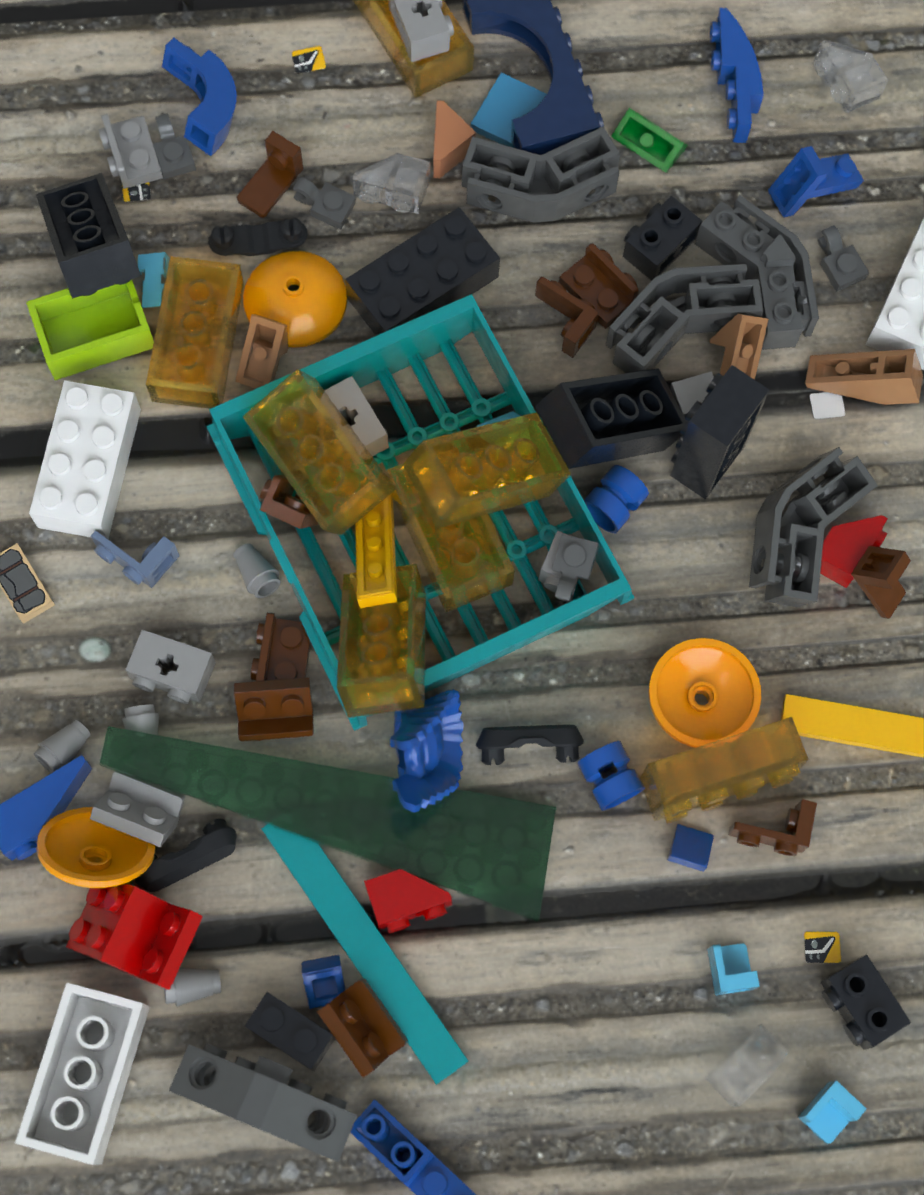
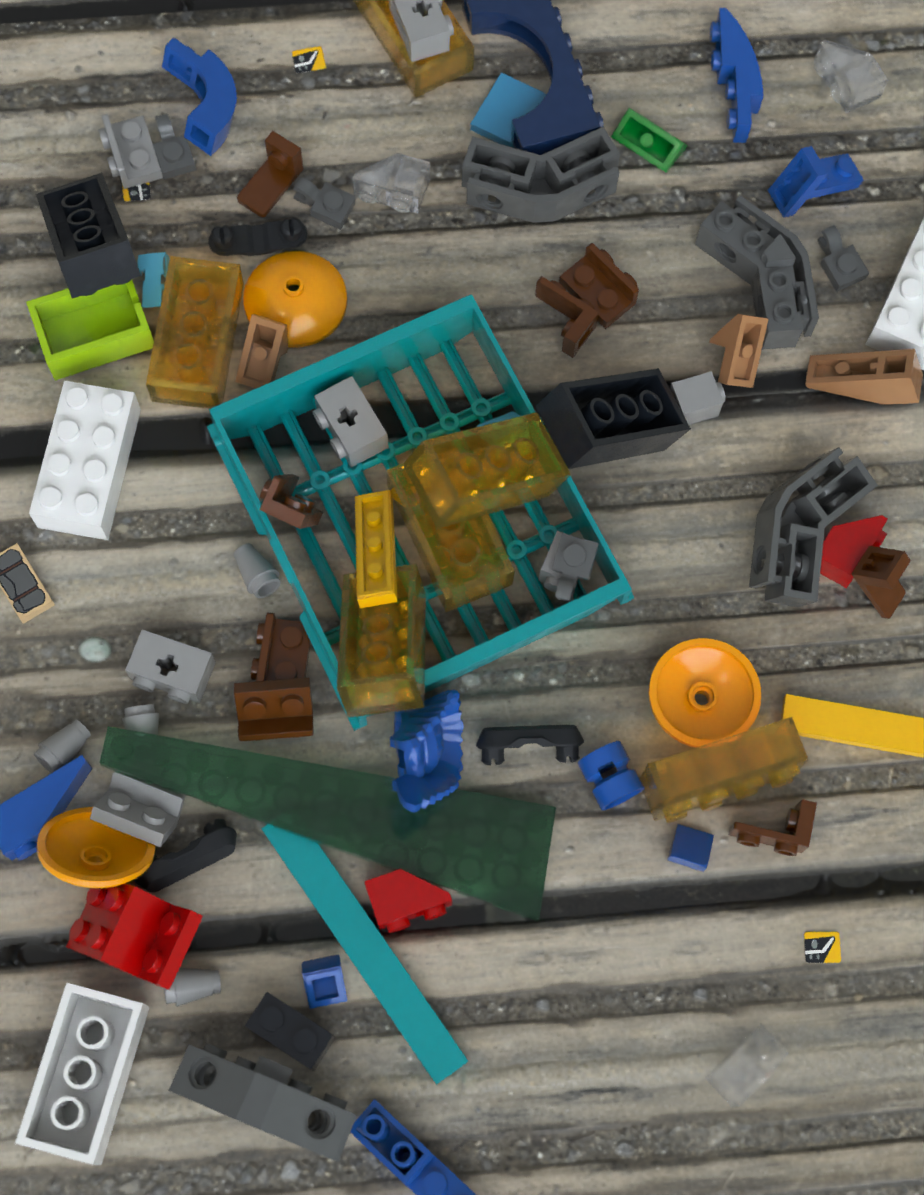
sand blue bracket [91,530,180,588] -> none
clear yellow brick [243,369,396,536] -> none
reddish brown bracket [317,978,408,1078] -> none
black brick [345,207,500,336] -> none
nougat slope [433,101,476,178] -> none
blue wheel [584,465,649,534] -> none
dark grey brick [606,264,763,373] -> none
black brick [623,196,702,281] -> none
black brick [670,365,769,500] -> none
medium azure panel [707,943,760,996] -> none
medium azure panel [798,1080,867,1144] -> none
white sticker [809,392,846,420] -> none
black brick [820,954,911,1050] -> none

